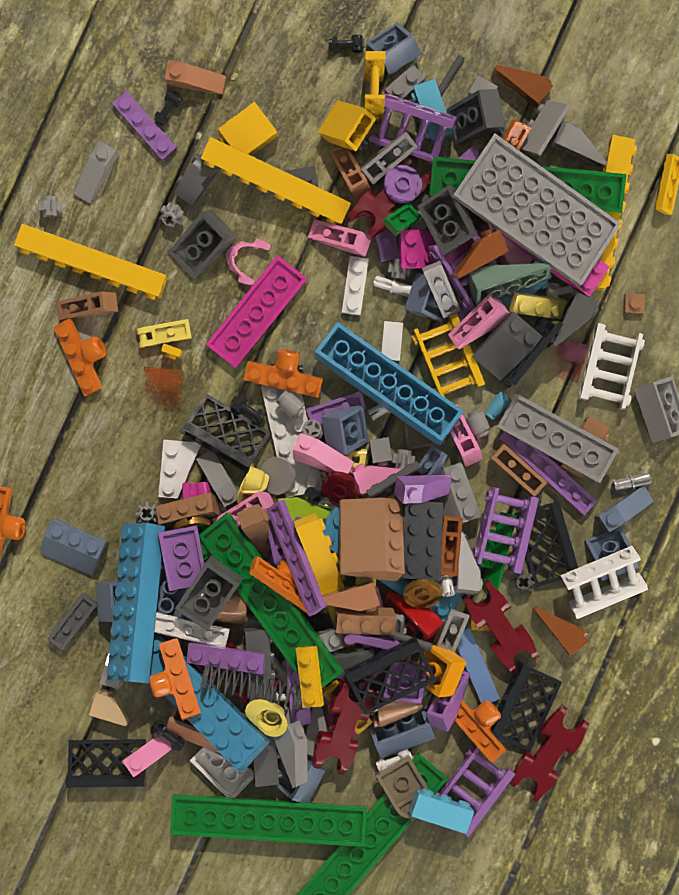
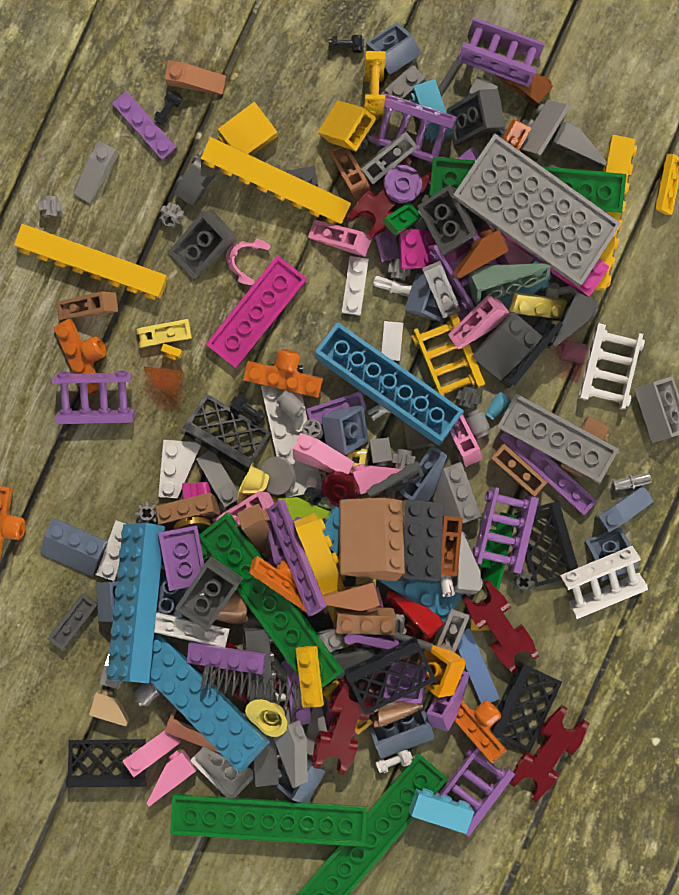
orange plate [149,638,201,720] -> none
black bar [151,722,186,752] -> none
dark tan tile [375,755,429,819] -> none
medium lavender slope [394,475,452,504] -> none
pearl gold tile [403,579,443,608] -> none
dark orange slope [532,606,589,656] -> none
medium nougat plate [624,293,645,314] -> none
none -> medium lavender fence [52,370,135,424]
none -> white plate [96,520,126,581]
none -> light grey brick [134,680,160,706]
none -> bright pink slope [147,749,197,806]
none -> dark grey gear [456,386,480,409]
none -> medium lavender fence [457,17,545,87]

